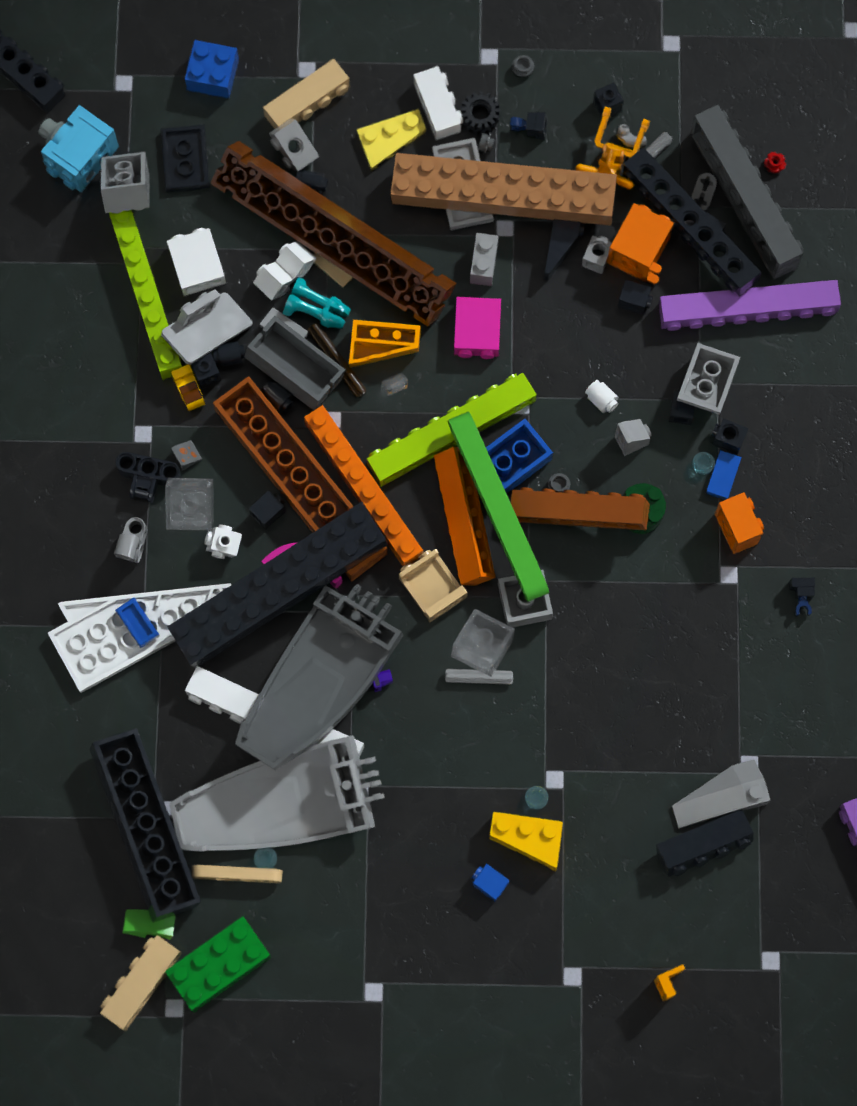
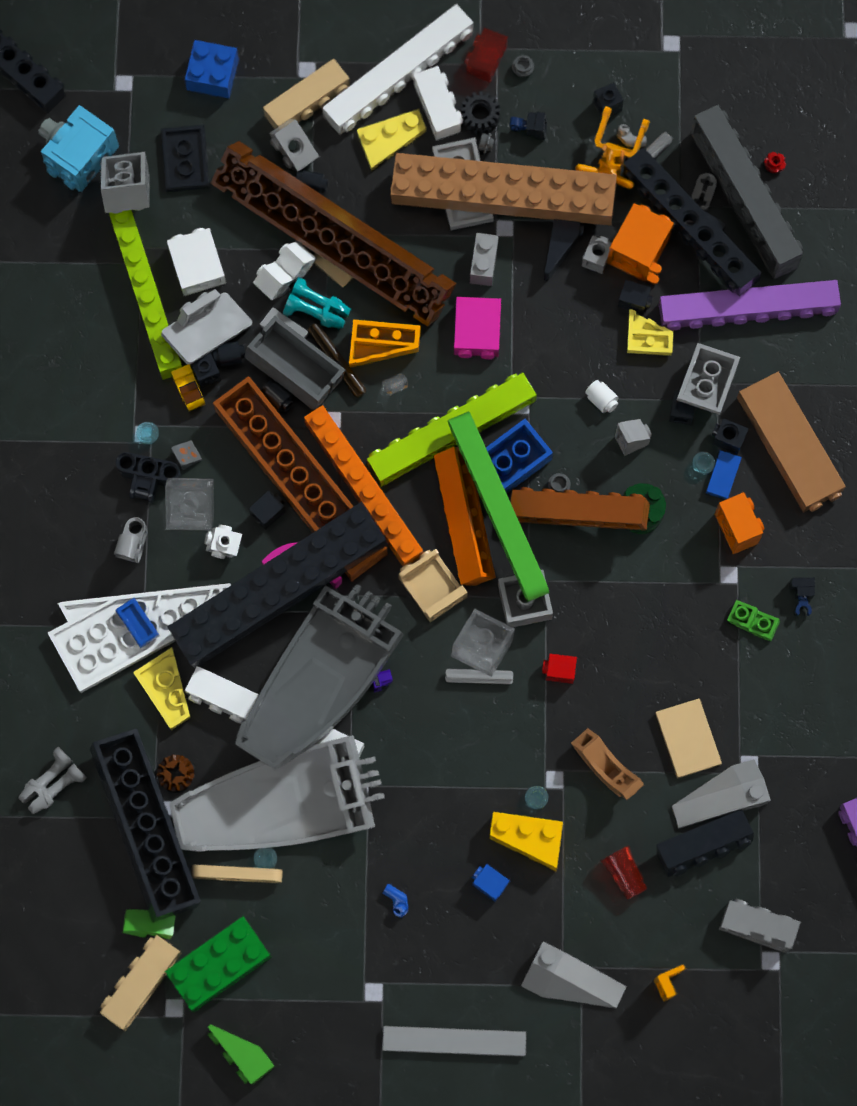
none -> light grey piece [18,747,87,814]
none -> light yellow wing [133,647,191,730]
none -> clear light blue plate [136,422,159,444]
none -> reddish brown gear [157,754,194,792]
none -> bright green slope [208,1025,275,1085]
none -> white brick [323,4,473,134]
none -> blue arm [383,883,409,917]
none -> light grey tile [383,1026,526,1056]
none -> clear red brick [465,28,508,83]
none -> light grey wedge [521,942,626,1008]
none -> red brick [542,654,577,684]
none -> medium nougat arch [571,728,644,800]
none -> clear red plant [600,845,647,900]
none -> light yellow wing [627,310,673,356]
none -> tan tile [655,698,722,779]
none -> light grey wedge [719,899,800,953]
none -> bright green slope [727,600,780,641]
none -> medium nougat brick [737,371,846,512]

